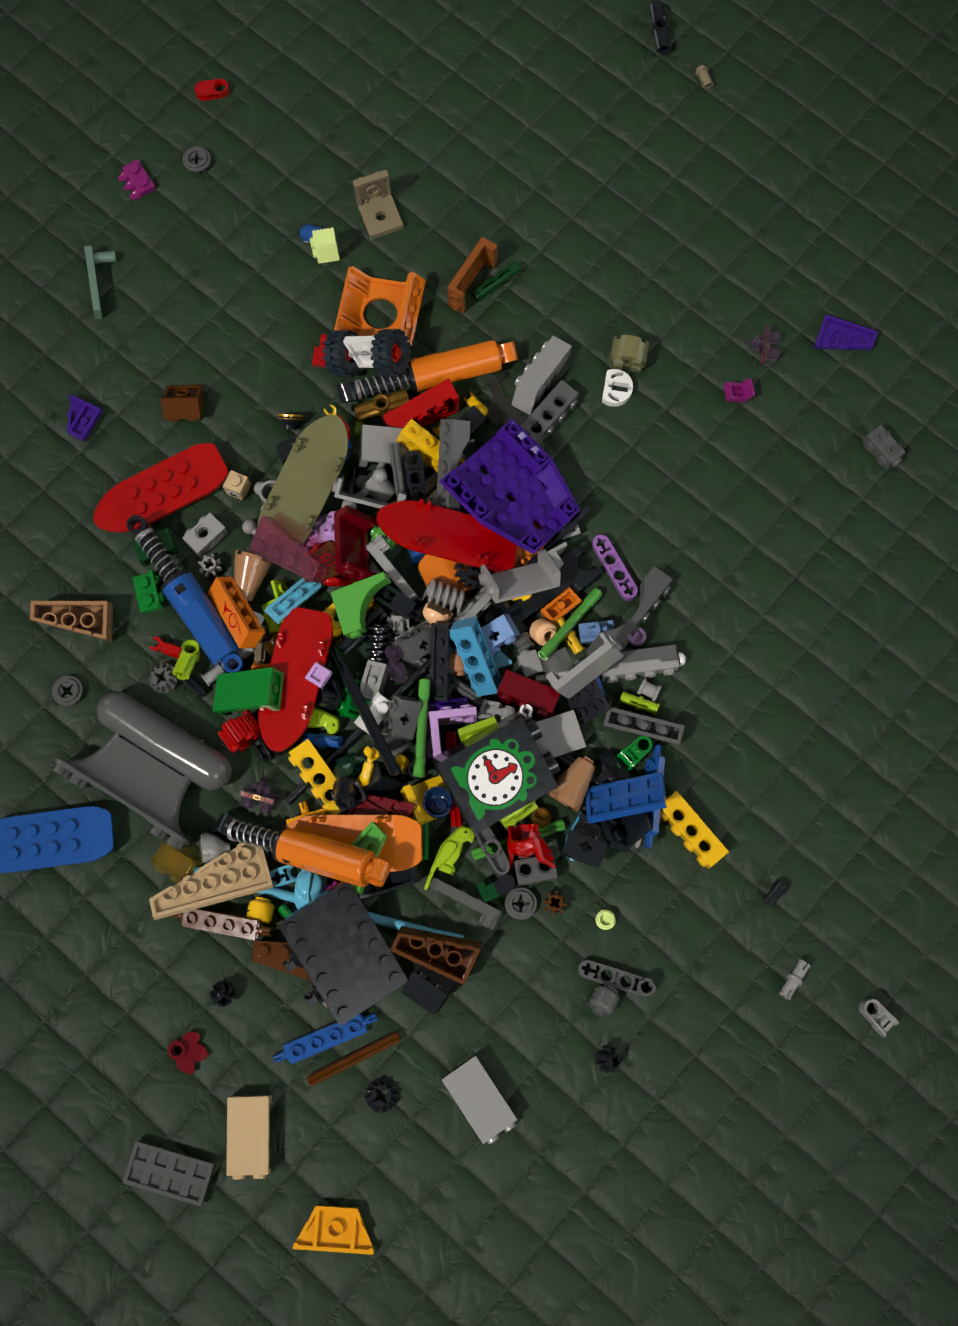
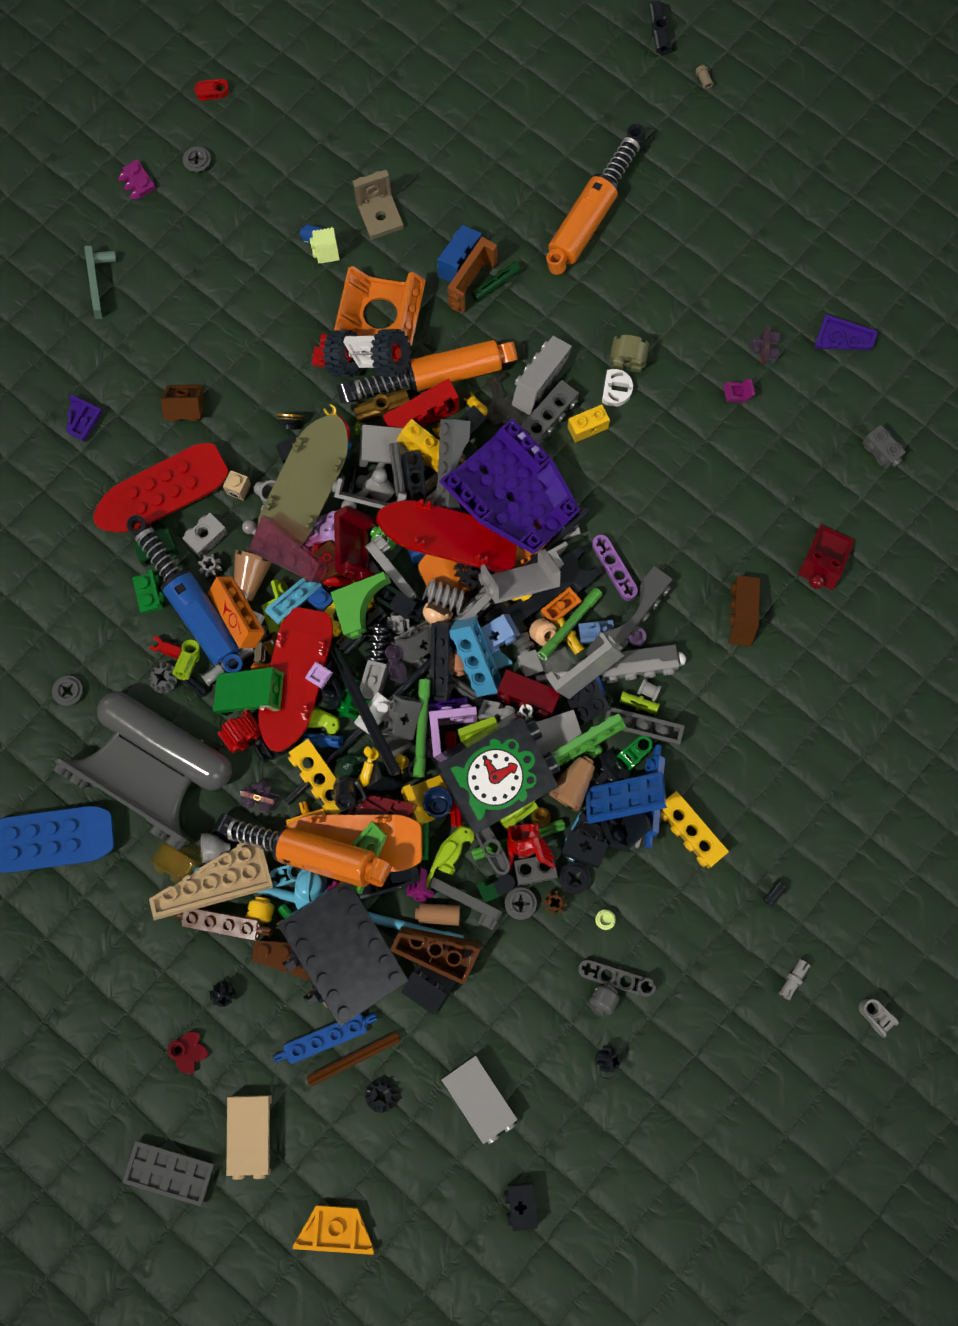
medium nougat wedge [30,601,113,642] -> none
none -> blue brick [307,586,333,612]
none -> magenta bracket [406,868,434,902]
none -> medium nougat brick [415,903,460,926]
none -> blue wedge [437,225,482,283]
none -> black brick [504,1182,538,1231]
none -> orange piece [546,124,646,275]
none -> bright green plate [551,713,626,767]
none -> black gear [559,862,591,894]
none -> yellow brick [567,404,610,443]
none -> reddish brown wedge [728,575,760,646]
none -> dark red slope [797,524,855,591]

